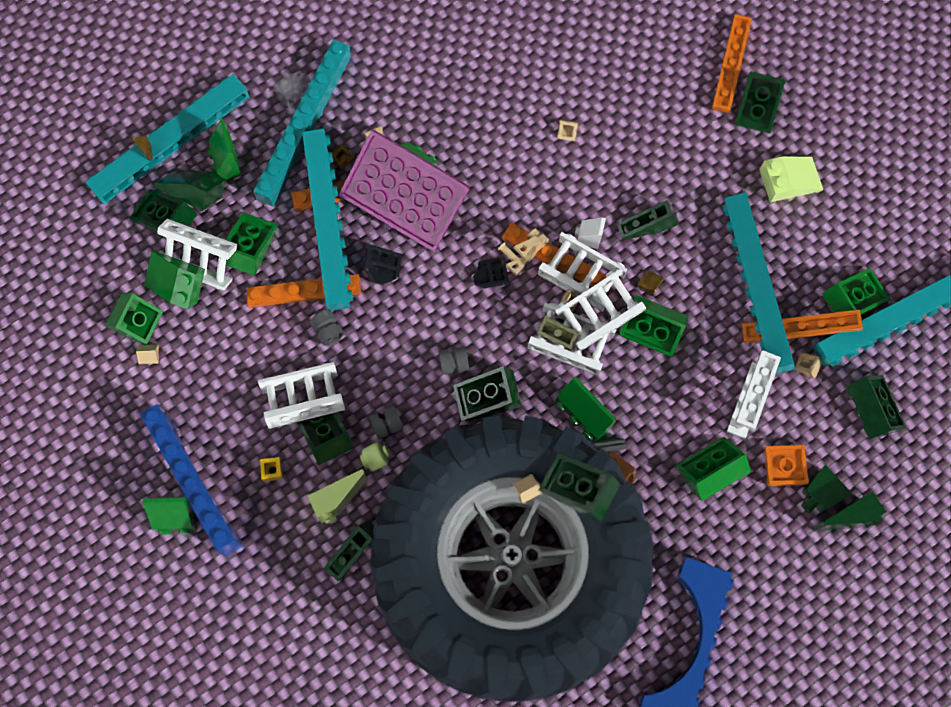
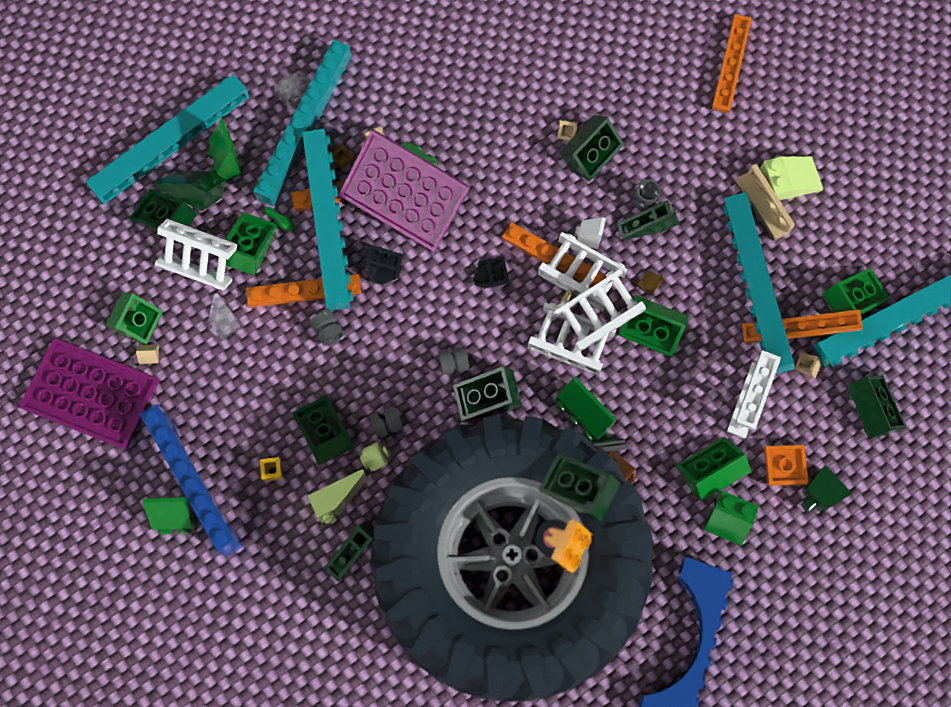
pearl gold slope [133,136,153,161] -> none
green slope [144,250,205,309] -> none
white fence [258,362,345,429] -> none
tan piece [498,228,549,276] -> none
tan slope [512,474,541,504] -> none
olive slope [537,316,580,350] -> none
dark green slope [735,71,786,134] -> none
dark green slope [812,492,887,531] -> none
none -> magenta plate [19,338,160,451]
none -> clear slope [208,293,242,340]
none -> green piece [264,207,295,231]
none -> light orange plate [536,519,592,573]
none -> dark green slope [559,115,624,182]
none -> dark grey wheel [633,179,661,211]
none -> green slope [704,491,759,546]
none -> tan fence [736,164,795,241]

